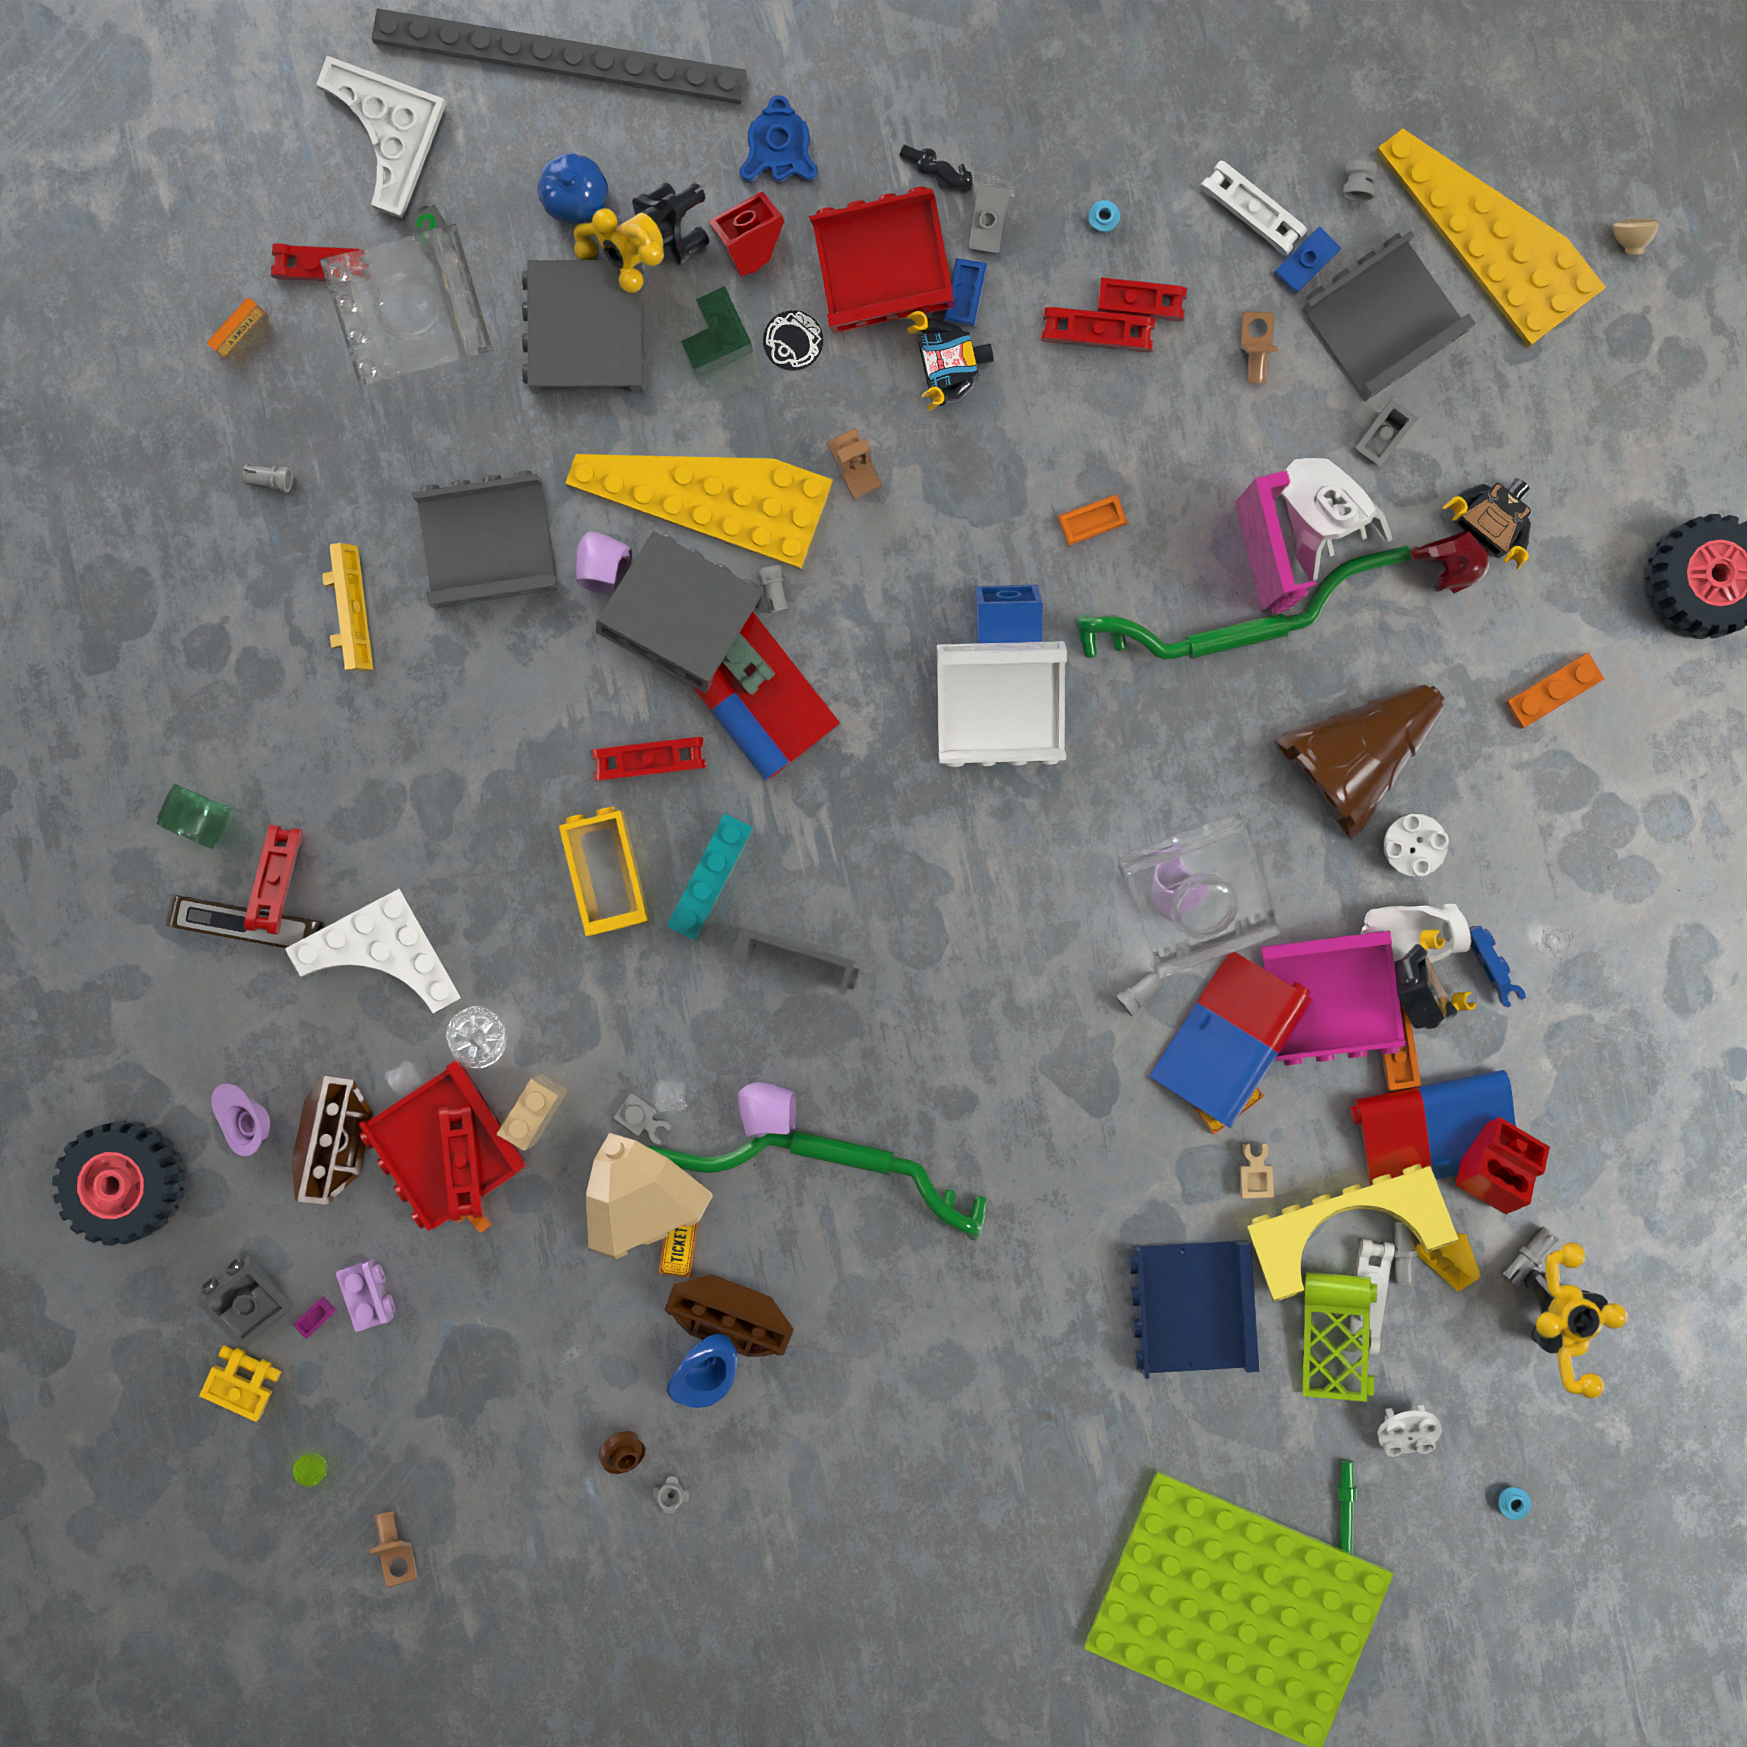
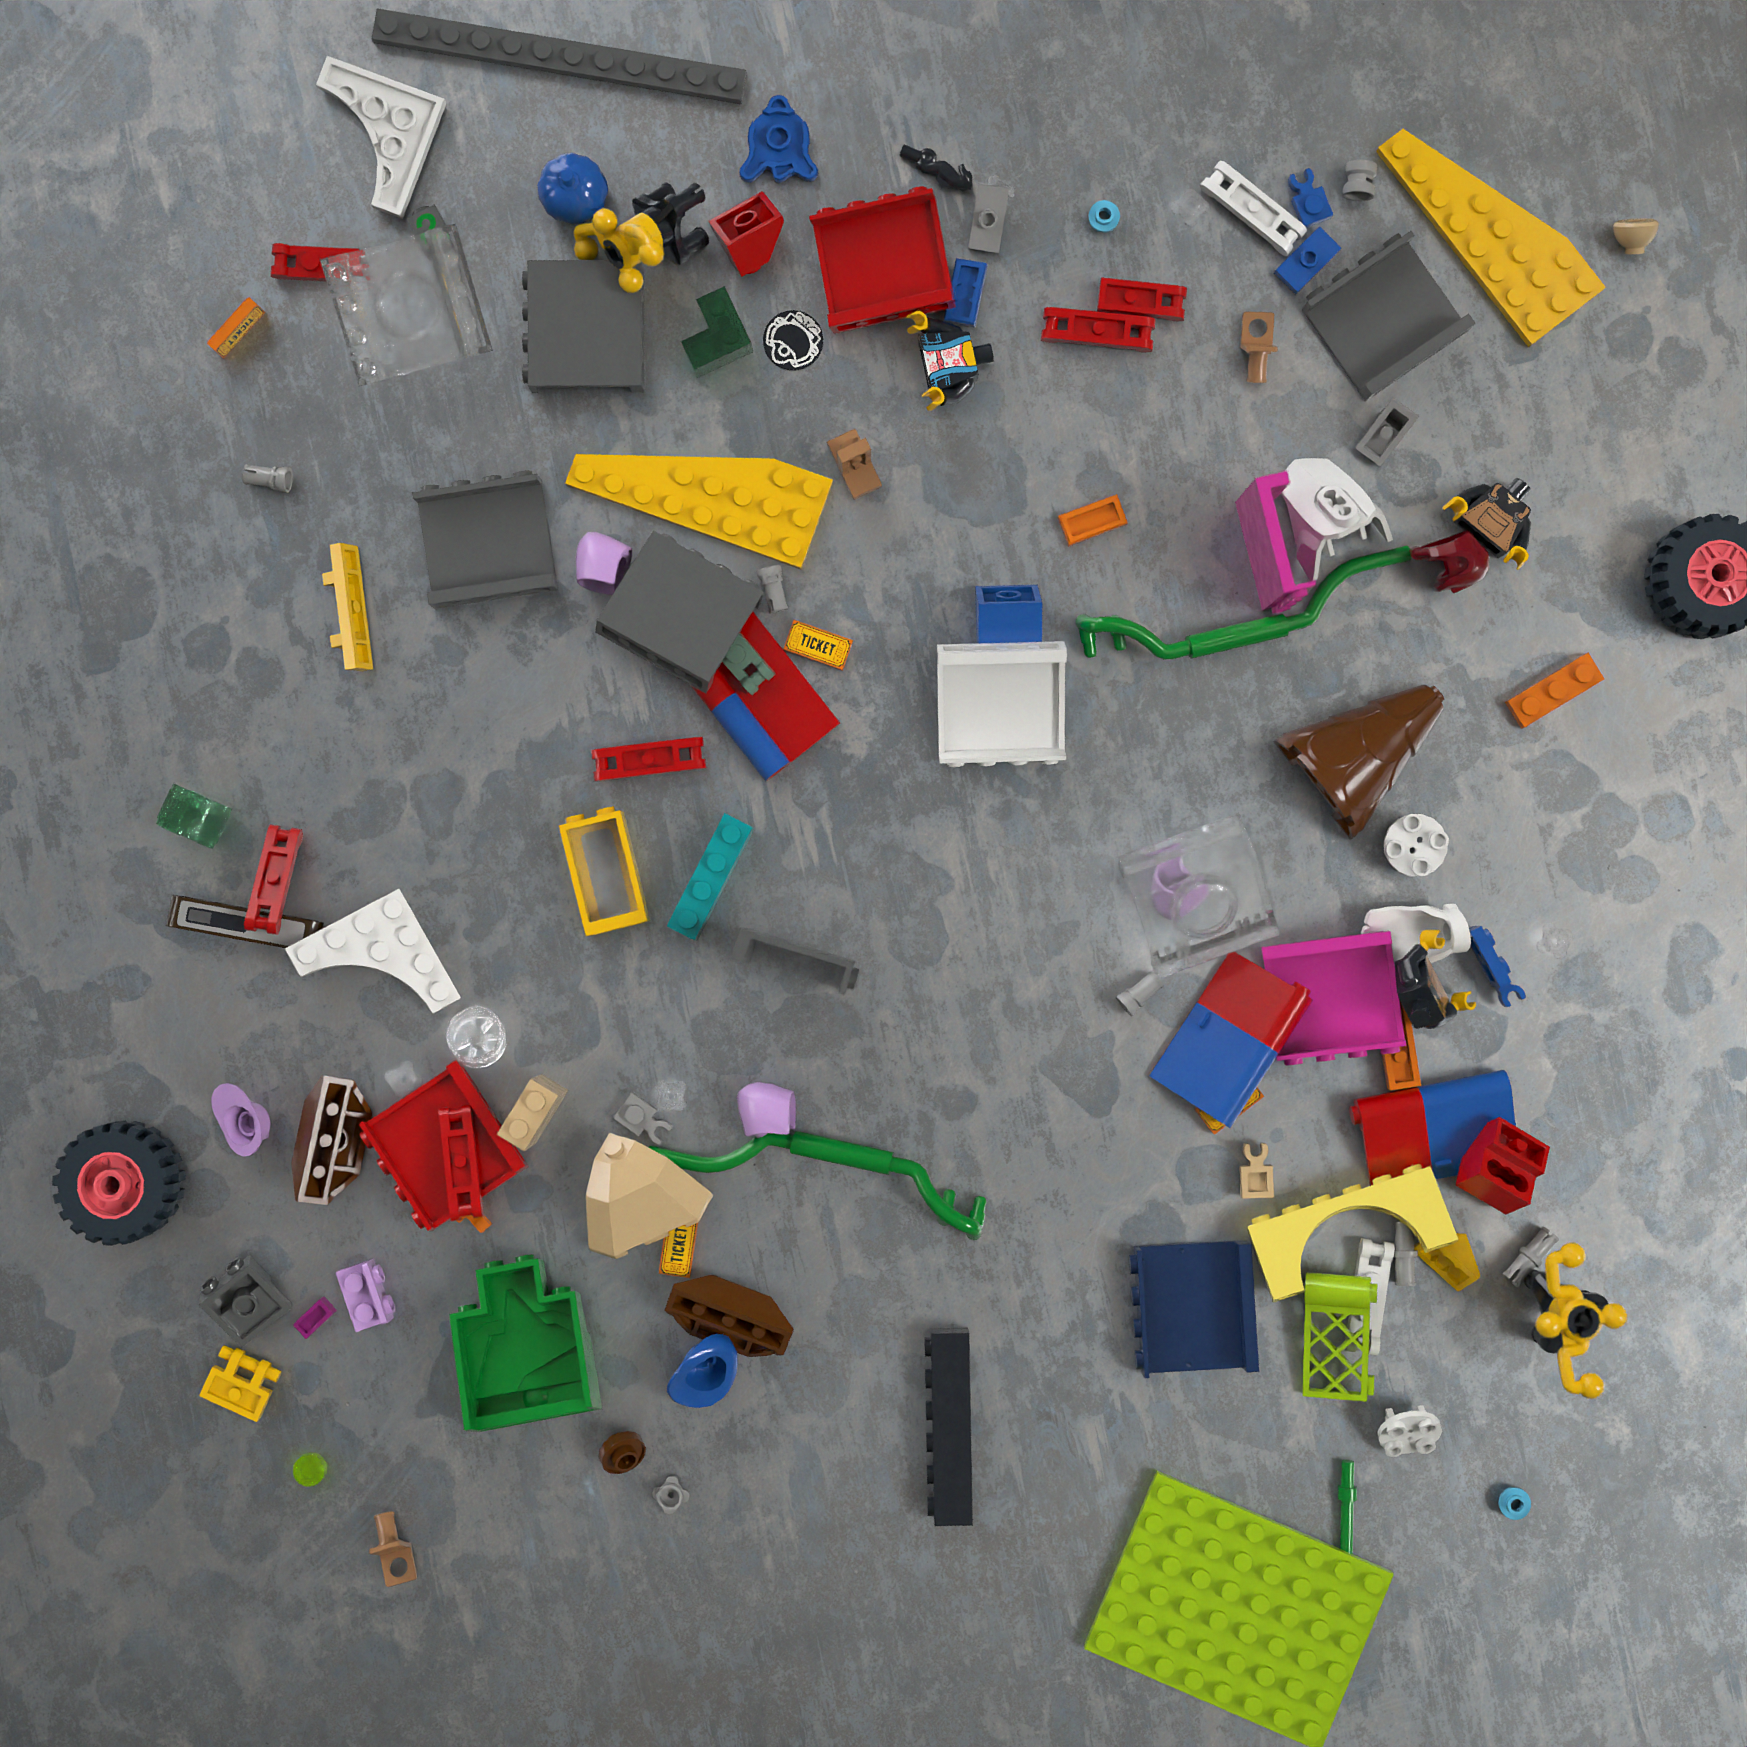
none -> green panel [449,1254,602,1432]
none -> tile [783,620,853,671]
none -> black brick [924,1328,973,1526]
none -> blue plate [1288,168,1333,228]

